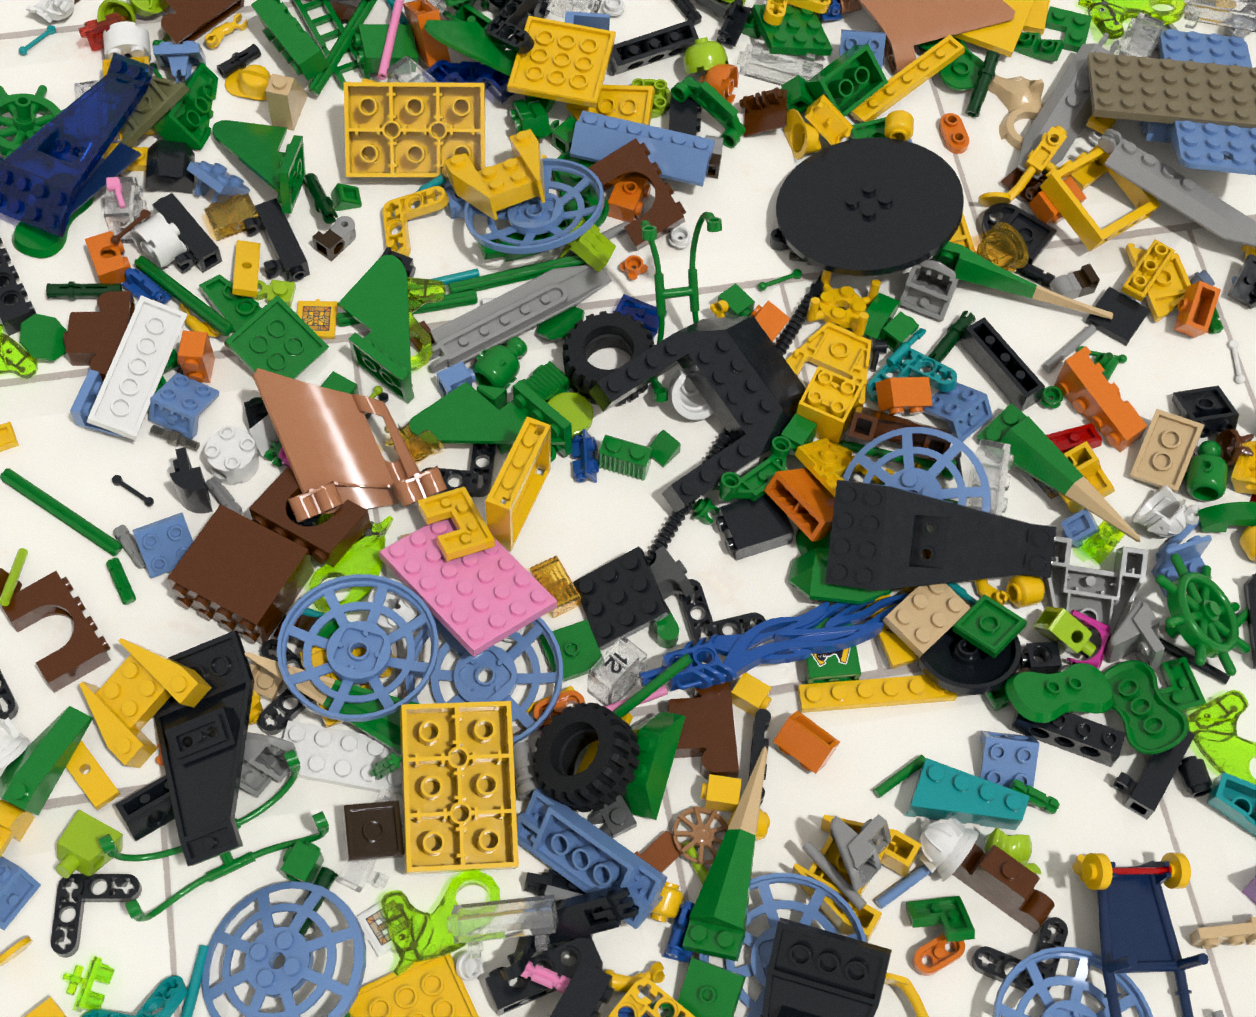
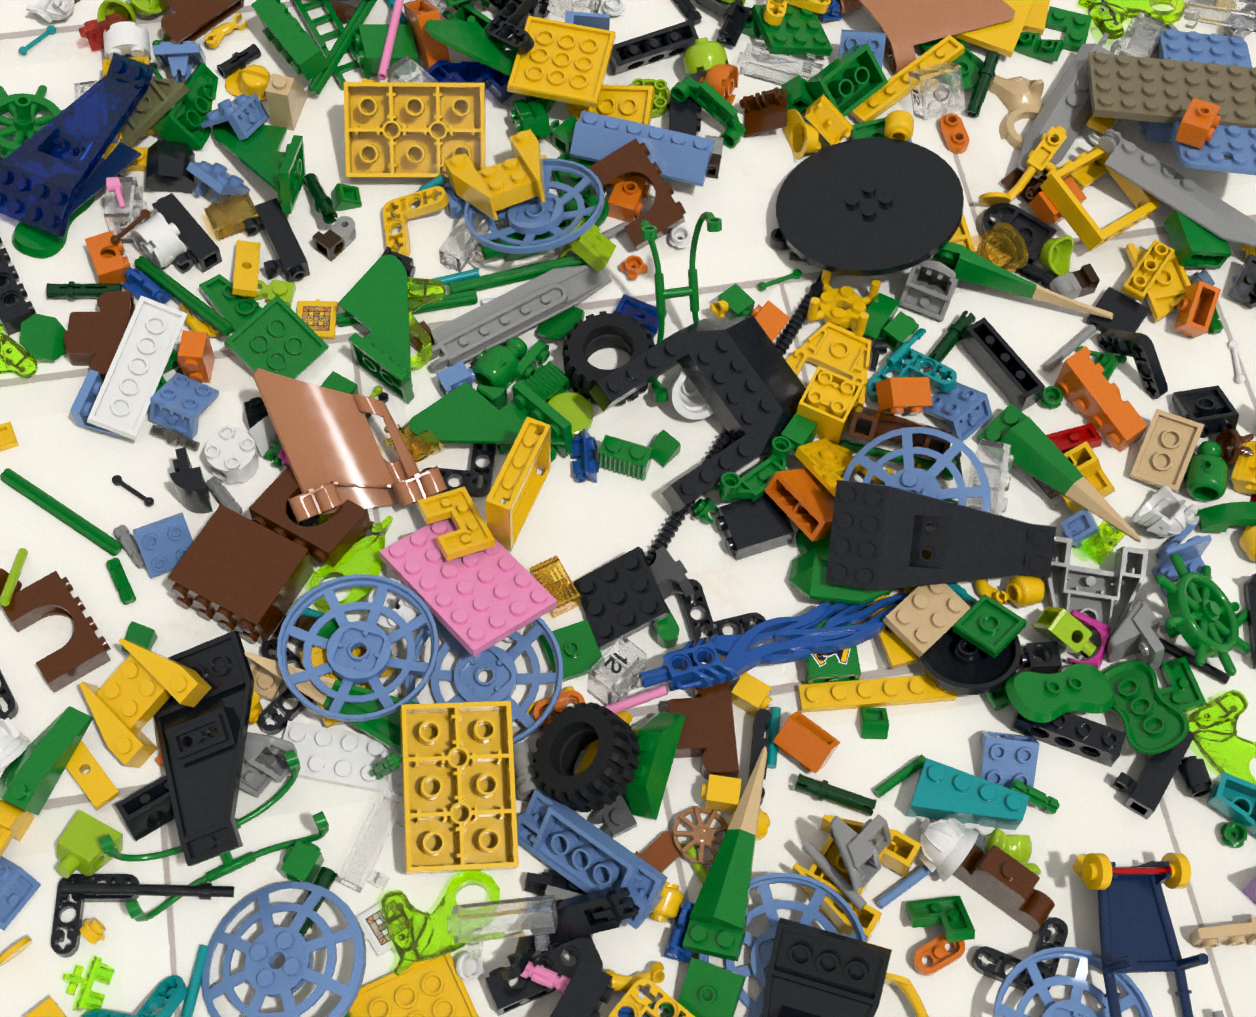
dark brown tile [343,800,404,862] -> none
green bar [613,653,693,718] -> none
none -> black bar [61,882,235,900]
none -> yellow plate [79,918,106,945]
none -> green slope [122,621,158,653]
none -> medium blue bracket [201,93,269,141]
none -> clear brick [439,210,510,272]
none -> green plate [515,340,550,380]
none -> teal piece [766,707,781,769]
none -> dark green pin [794,774,877,816]
none -> green slope [860,707,889,739]
none -> clear brick [908,62,966,120]
none -> lime helmet [1040,236,1074,276]
none -> black beam [1096,328,1168,399]
none -> green brick [1164,209,1231,269]
none -> orange brick [1175,97,1221,149]
none -> green plate [1220,822,1247,848]

